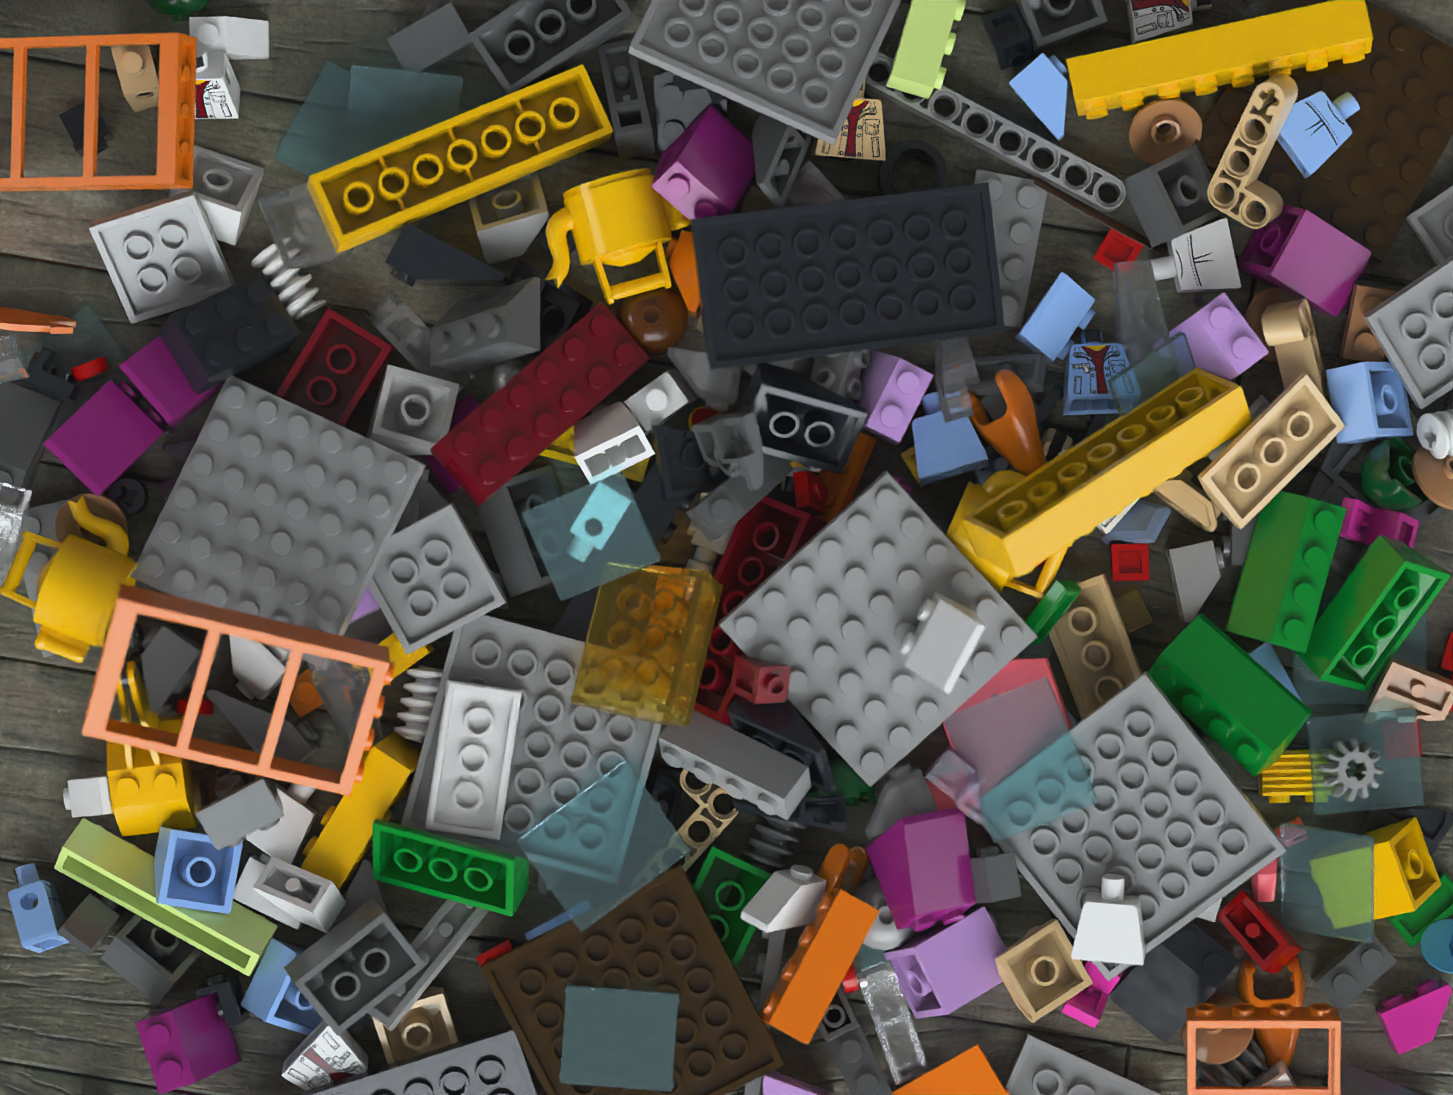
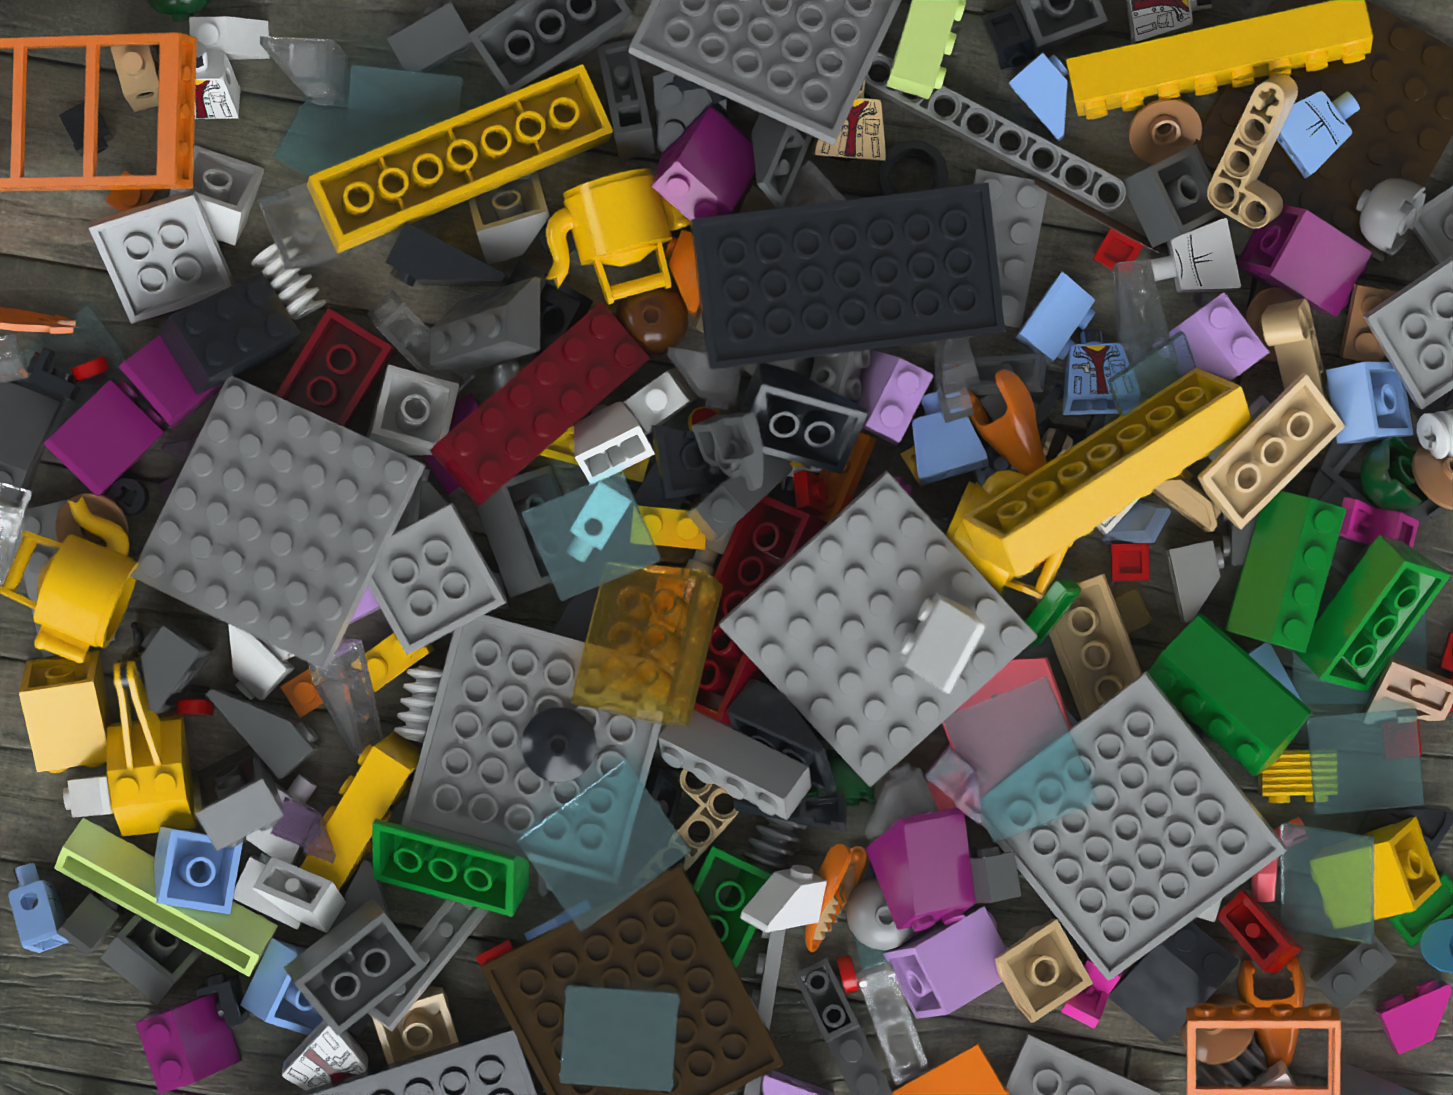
orange window [82,583,395,796] -> none
white tile [425,680,522,840] -> none
dark red bracket [731,654,791,704] -> none
orange wedge [759,888,879,1045] -> none
white torso [1071,874,1146,965] -> none
light grey gear [1318,737,1384,802] -> none
none -> yellow slope [19,650,111,773]
none -> orange plate [105,170,158,212]
none -> clear slope [259,36,349,105]
none -> clear purple slope [270,797,336,864]
none -> black dish [521,707,596,782]
none -> yellow plate [631,505,707,550]
none -> light grey cylinder [1356,178,1426,255]

